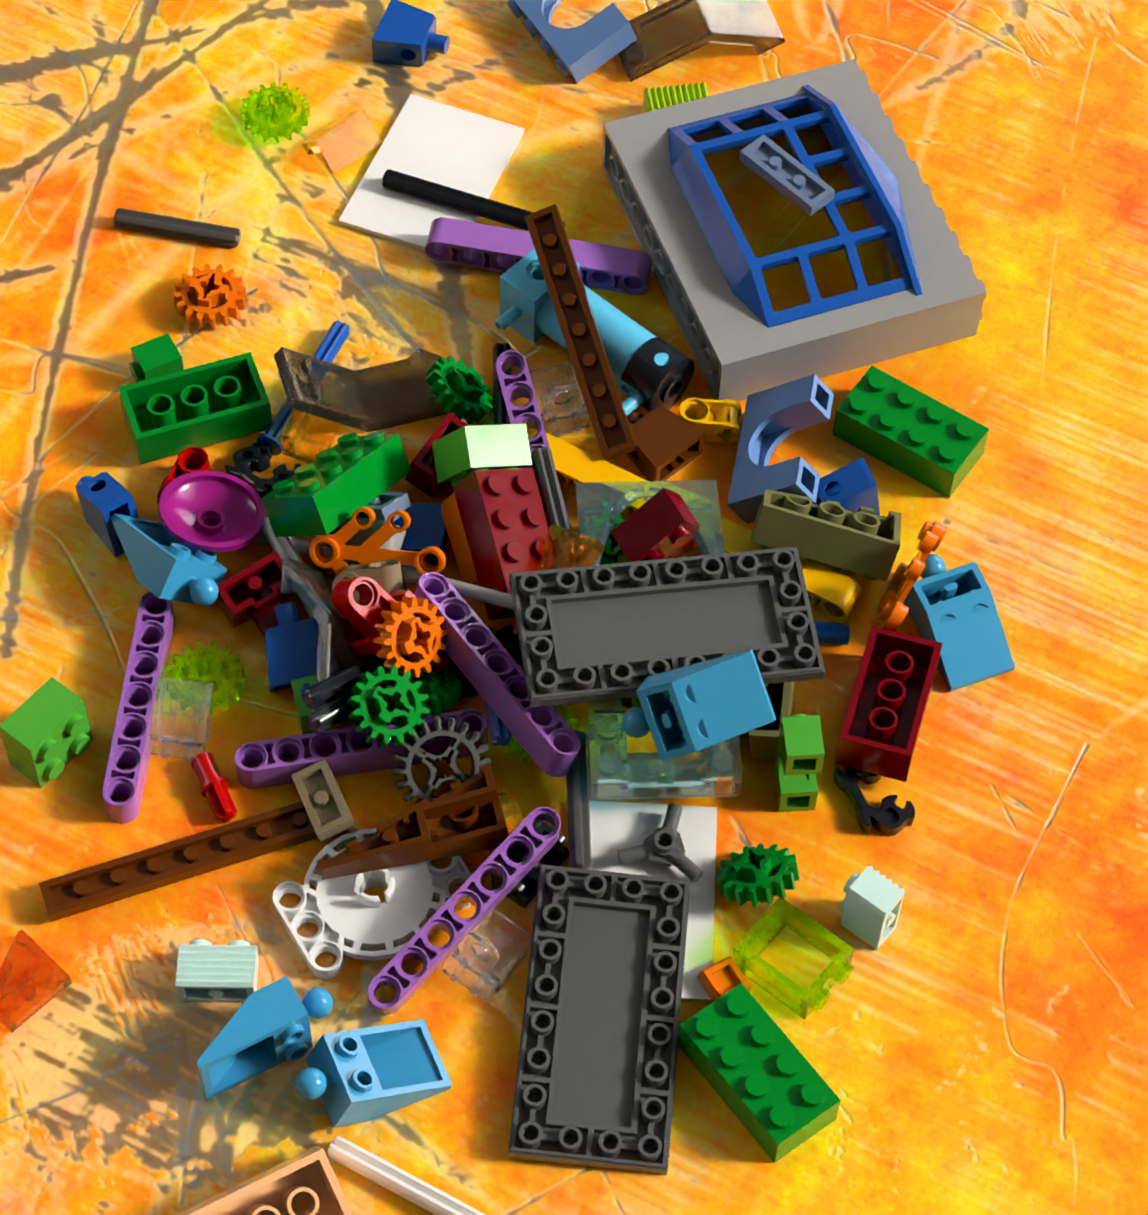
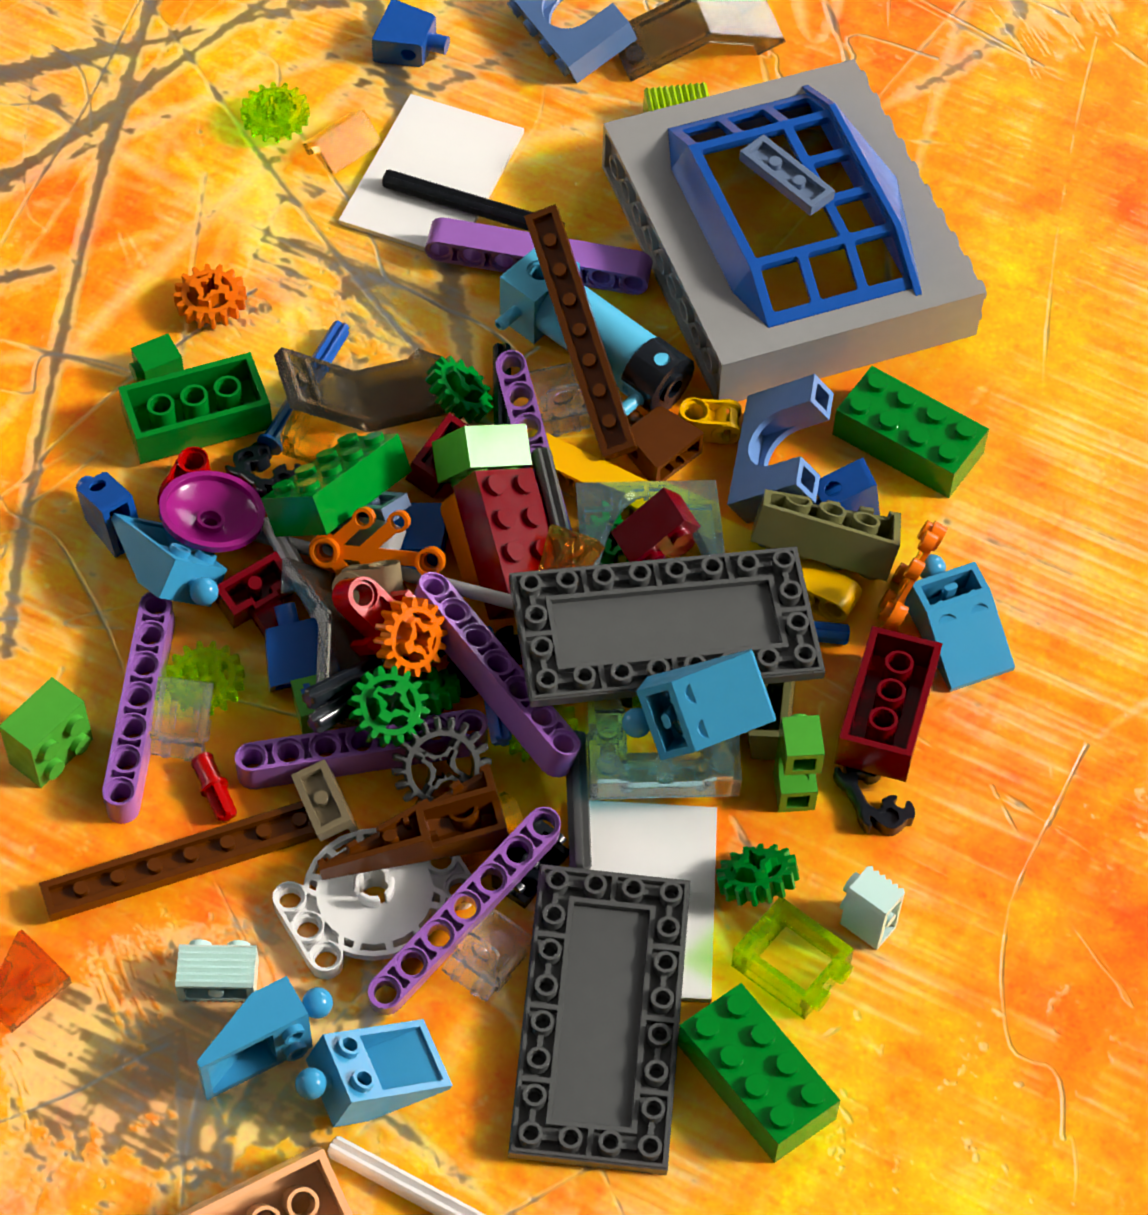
dark grey axle [114,208,241,247] -> none
dark grey piece [617,803,703,883] -> none
orange tile [697,956,752,1002] -> none

